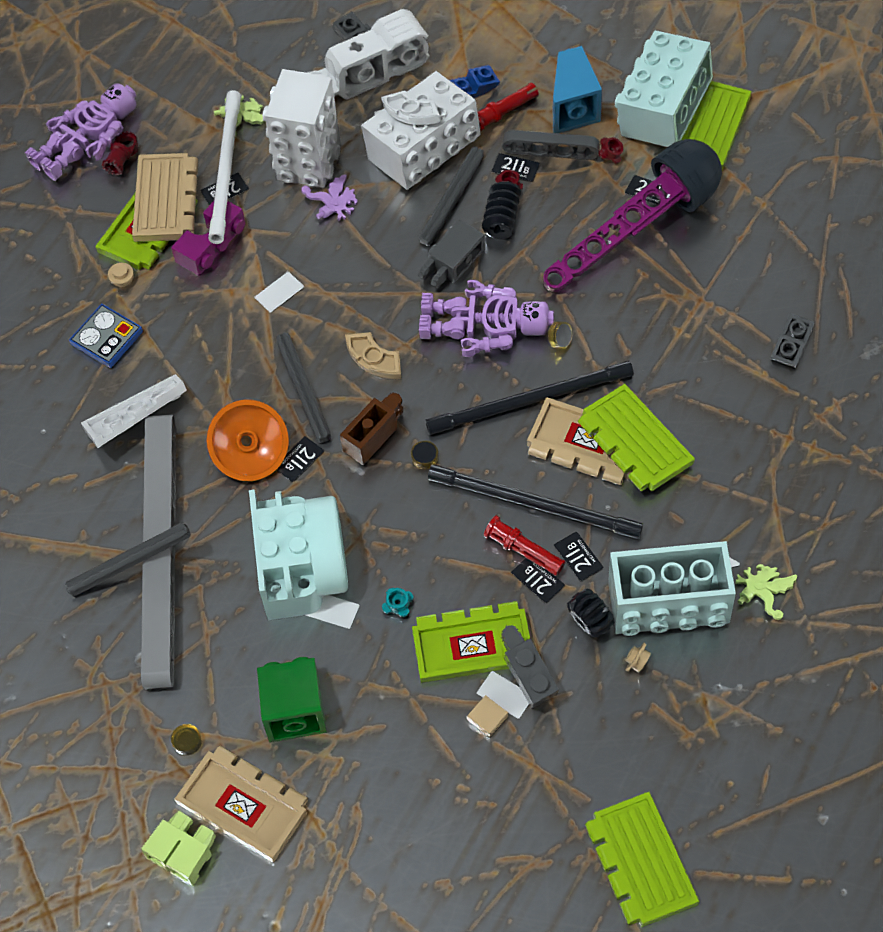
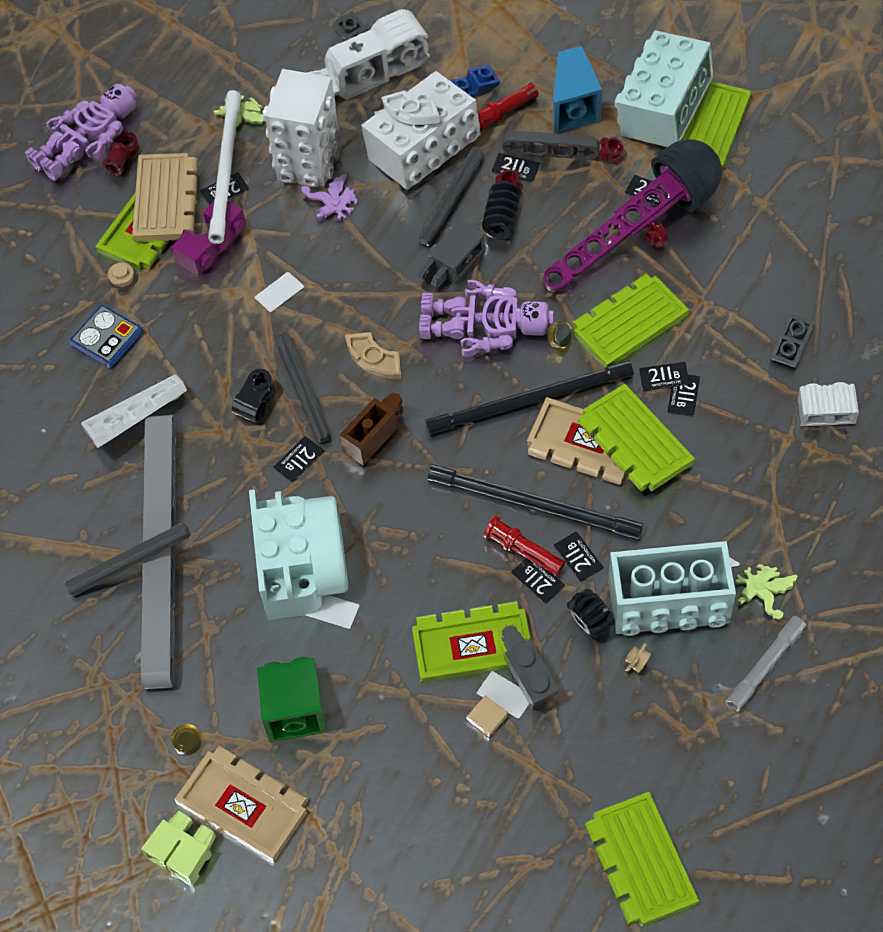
orange dish [206,400,289,481] -> none
teal plate [382,588,414,617] -> none
black tile [411,441,438,469] -> none
none -> black piece [232,368,275,423]
none -> lime hinge [572,274,689,368]
none -> black sticker [639,362,689,390]
none -> dark red plate [645,222,668,249]
none -> black sticker [667,374,700,416]
none -> light grey piece [725,616,806,712]
none -> white brick [797,382,859,426]

